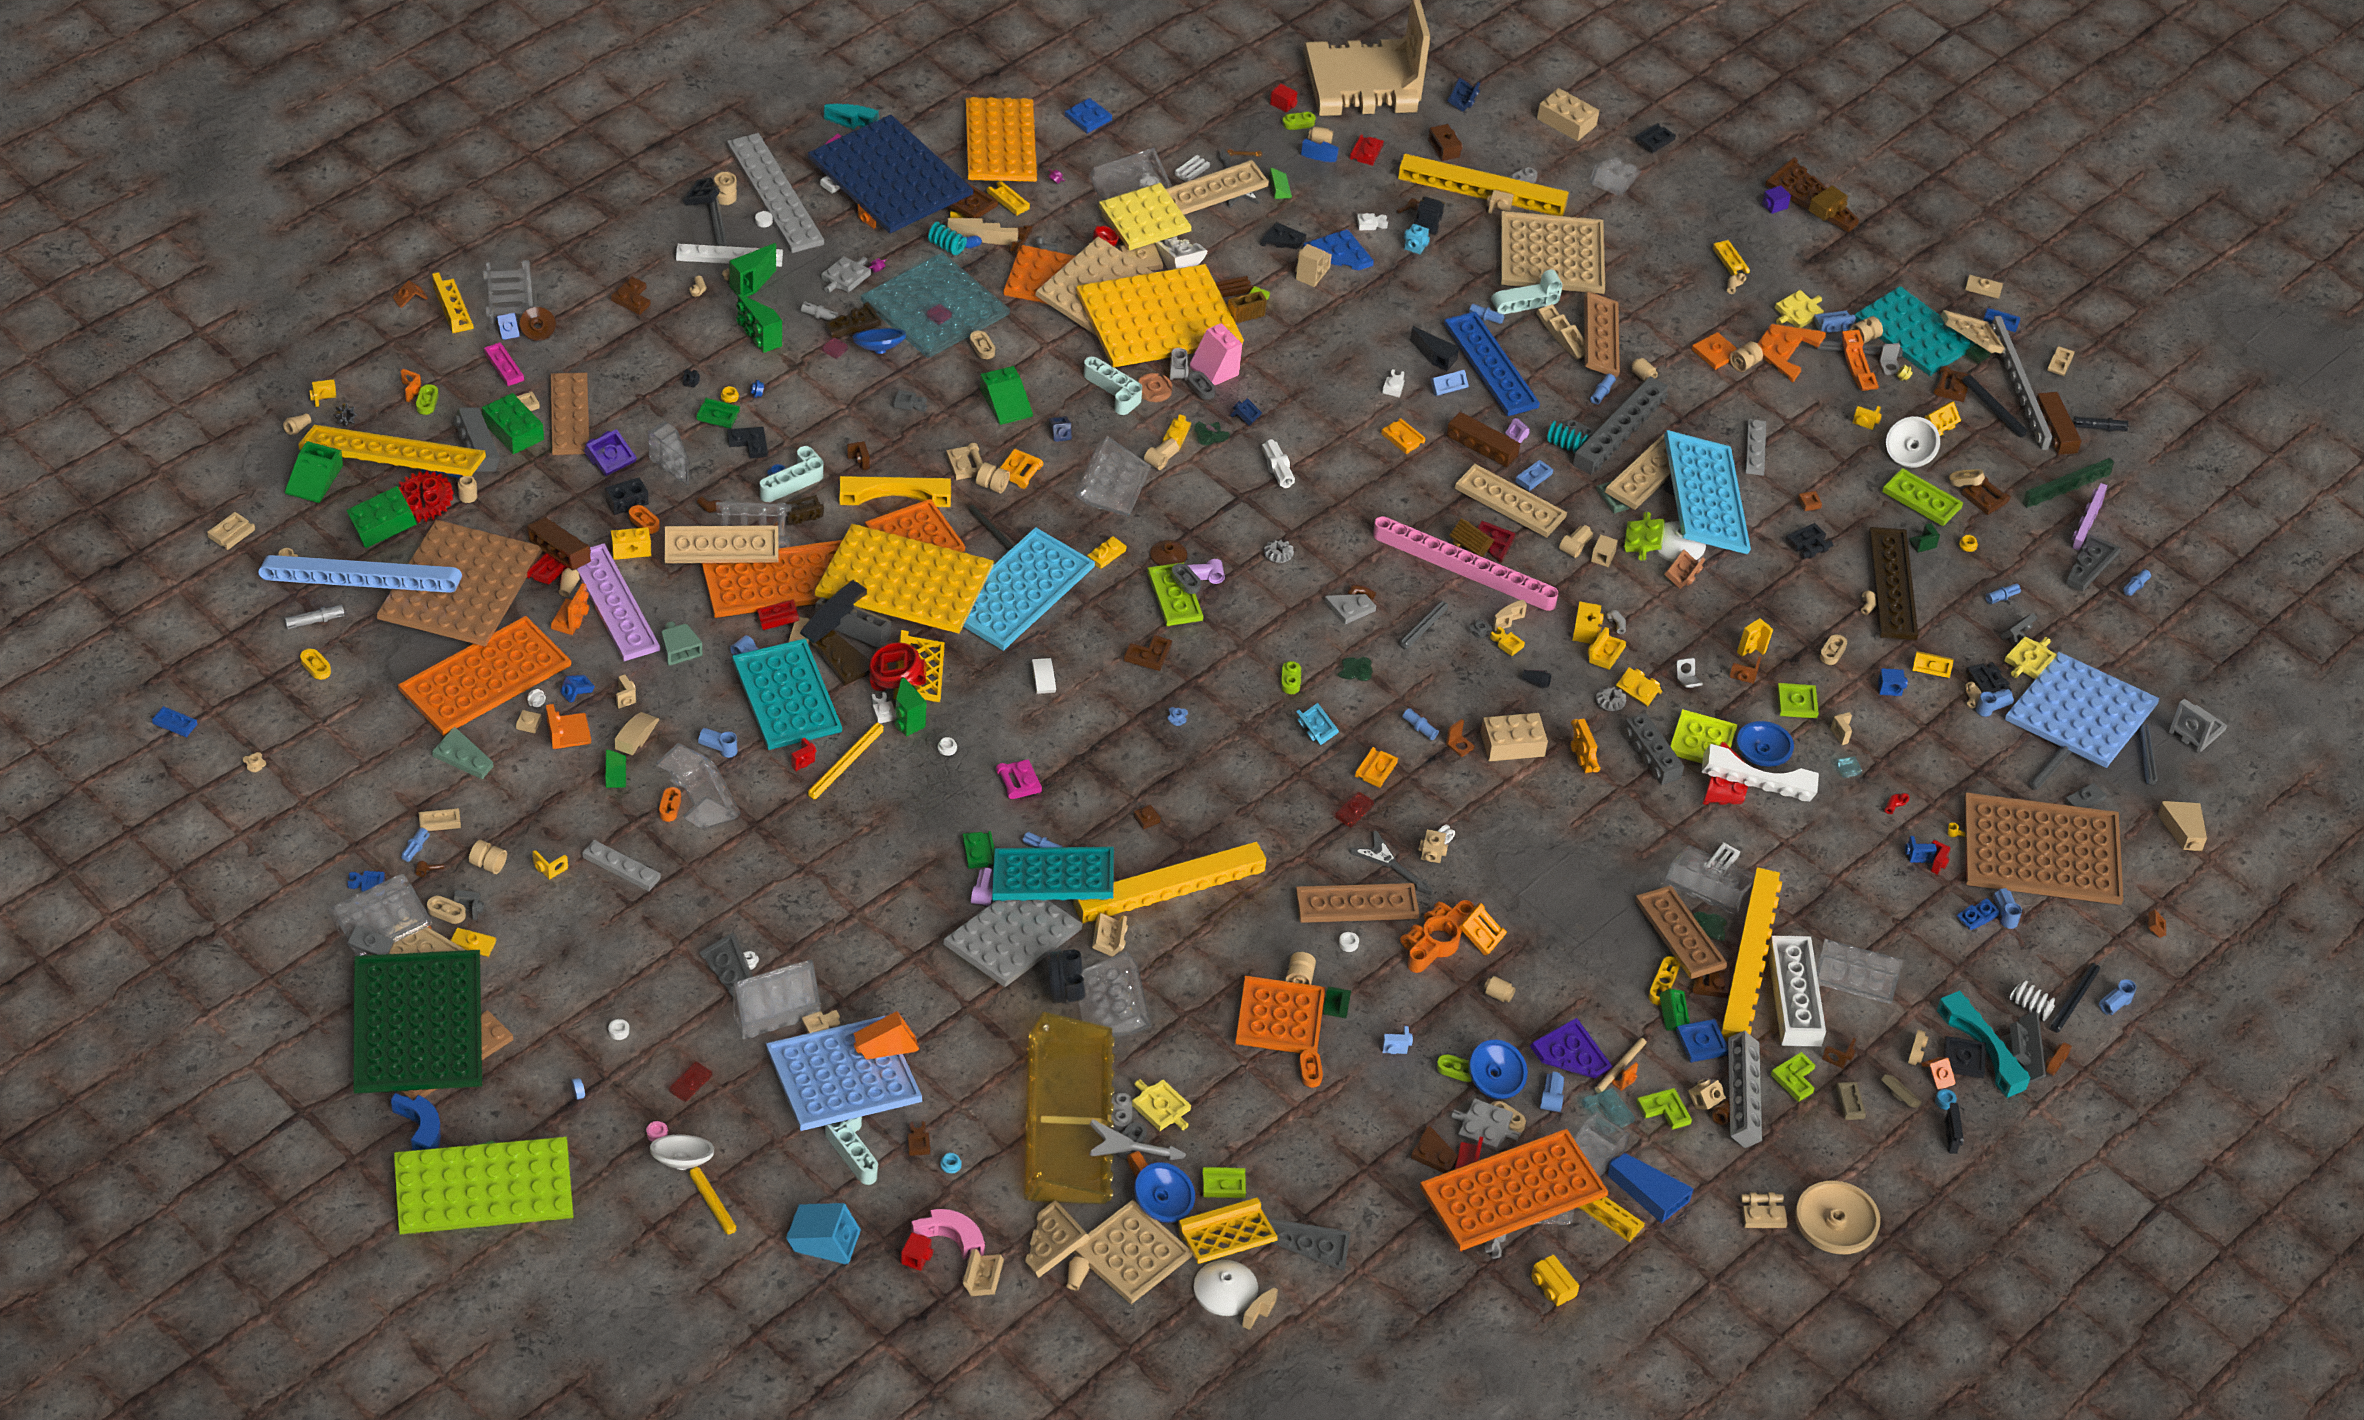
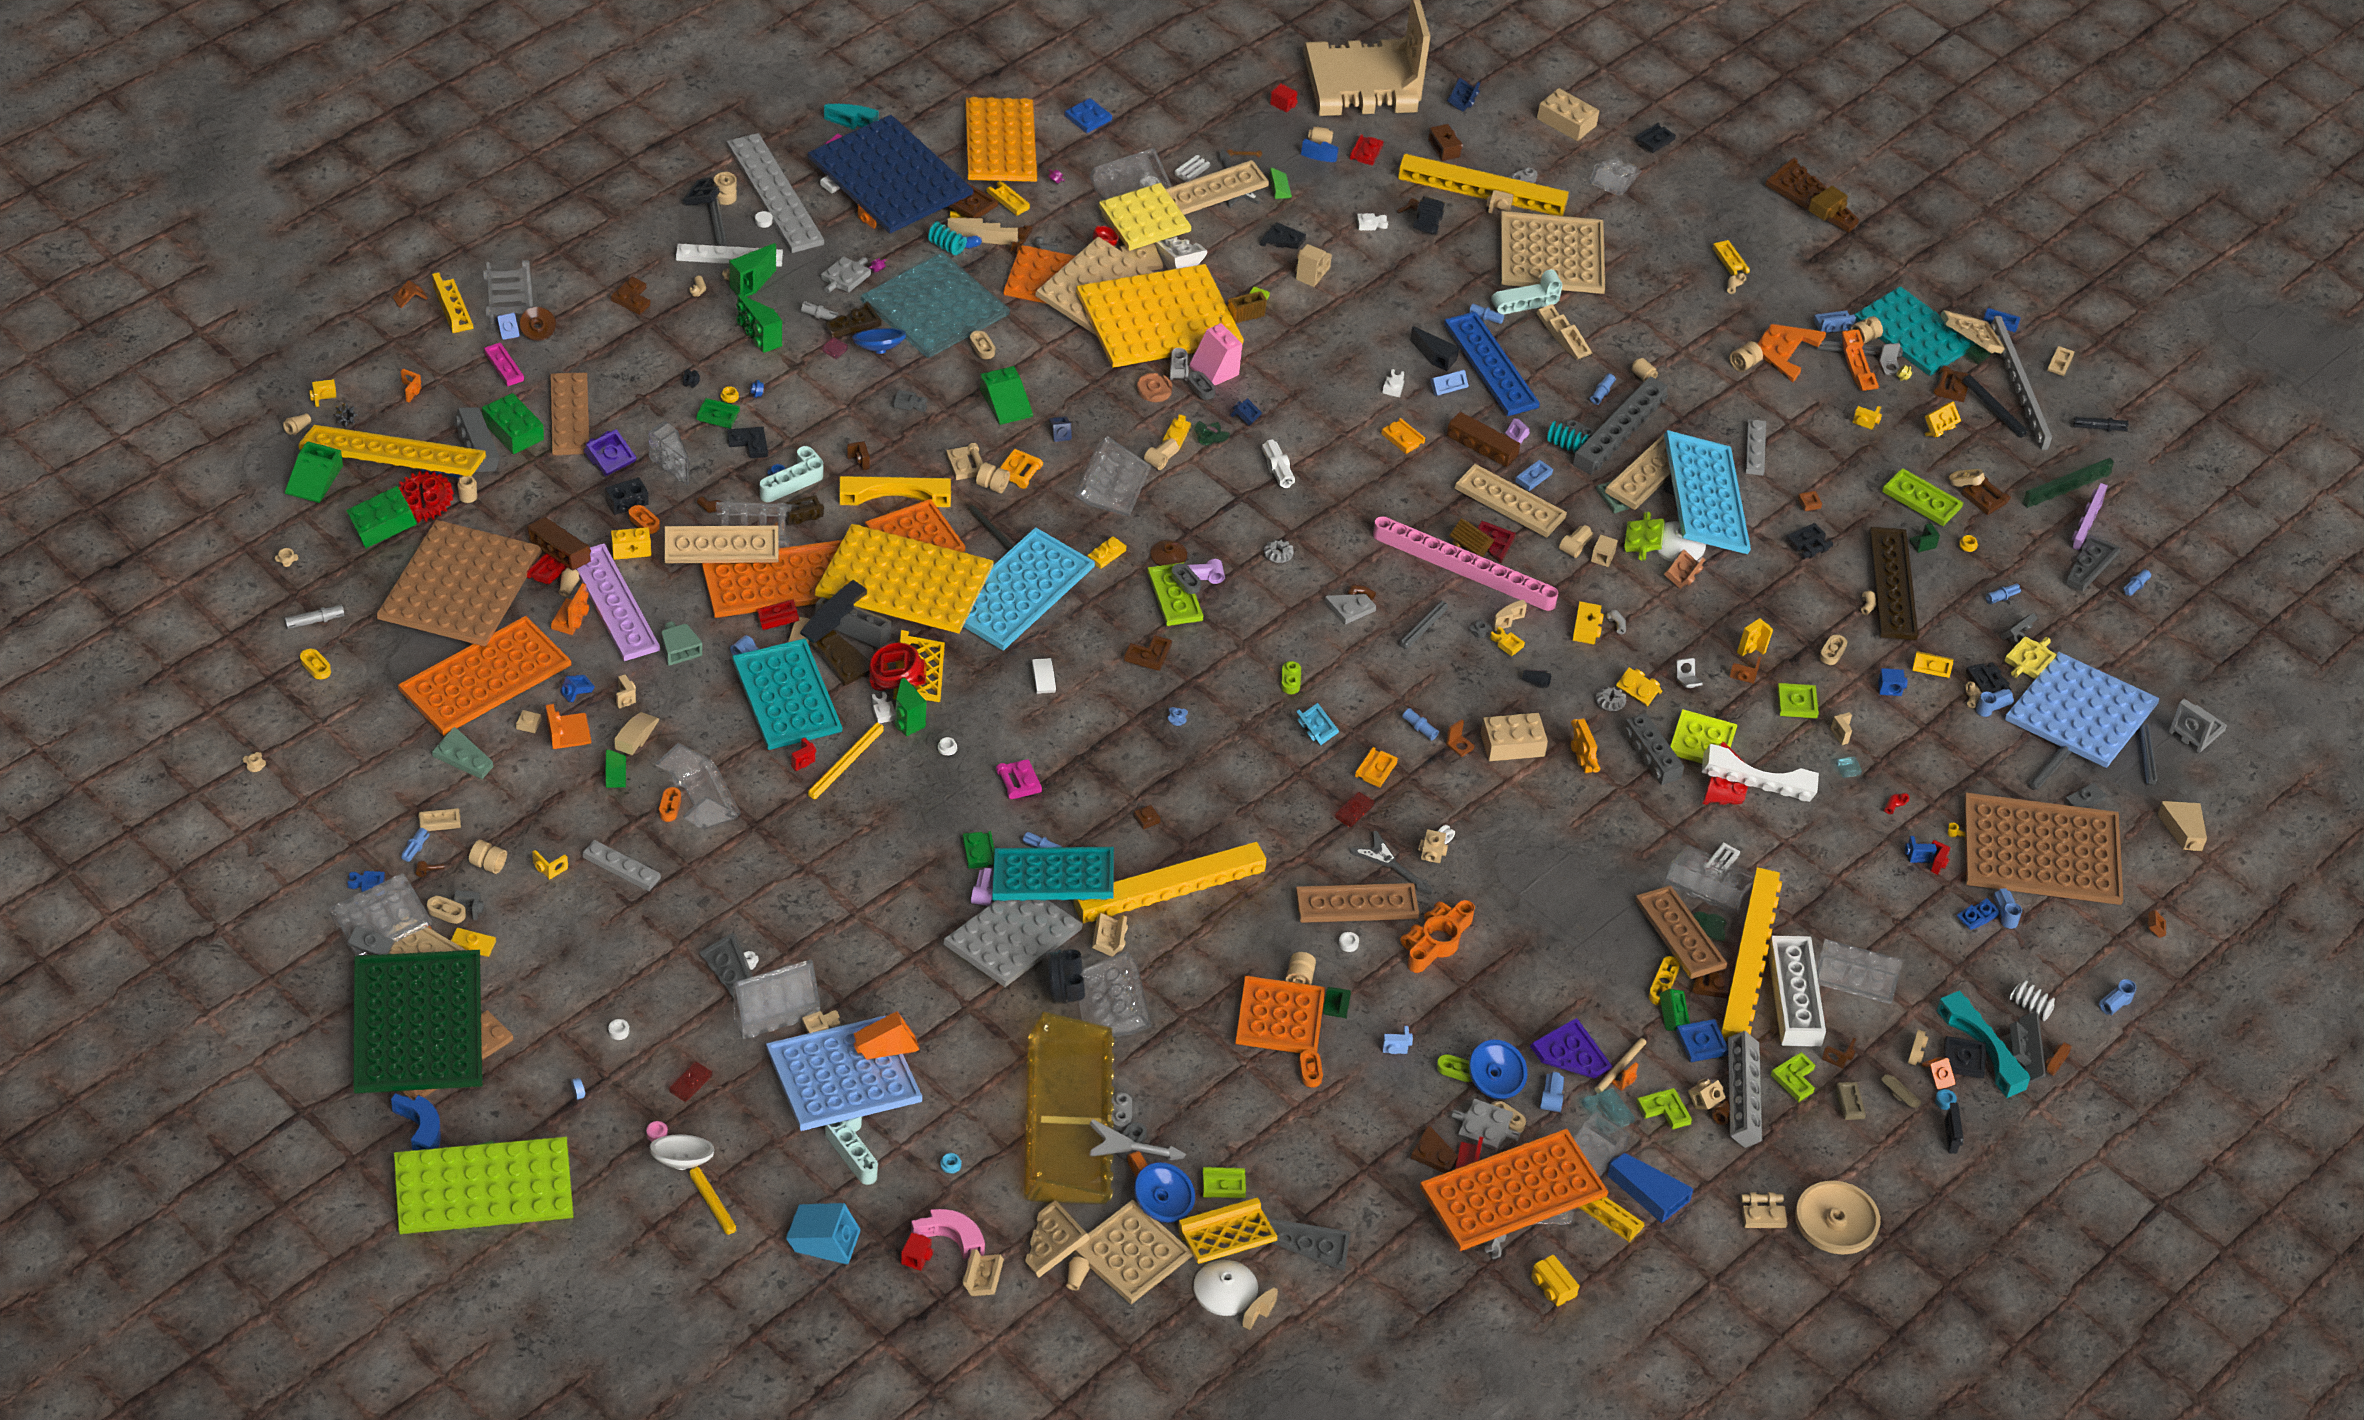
blue plate [152,706,197,737] -> none
tan plate [207,512,255,550] -> none
light blue beam [258,555,462,593] -> none
lime plate [416,384,439,415] -> none
tan plate [516,392,540,411] -> none
white plate [527,689,546,707] -> none
medium blue piece [698,728,738,758] -> none
reddish brown plate [908,1121,930,1156] -> none
clear pink tile [927,304,952,325] -> none
light aqua beam [1084,357,1142,415] -> none
light yellow plate [1132,1079,1191,1131] -> none
reddish brown tile [1215,276,1253,298] -> none
lime plate [1282,112,1316,130] -> none
blue plate [1303,229,1374,271] -> none
clear green plate [1337,656,1373,681] -> none
medium azure brick [1404,224,1430,254] -> none
light orange plate [1459,902,1507,956] -> none
tan brick [1484,976,1515,1003] -> none
medium nougat plate [1584,291,1620,378] -> none
yellow bracket [1588,627,1626,670] -> none
orange plate [1691,332,1737,370] -> none
blue dish [1736,721,1794,767] -> none
dark purple brick [1762,186,1791,214] -> none
light yellow plate [1775,290,1824,328] -> none
white dish [1886,417,1940,468] -> none
tan plate [1965,275,2003,299] -> none
reddish brown brick [2036,392,2082,455] -> none
black axle [2050,963,2100,1033] -> none

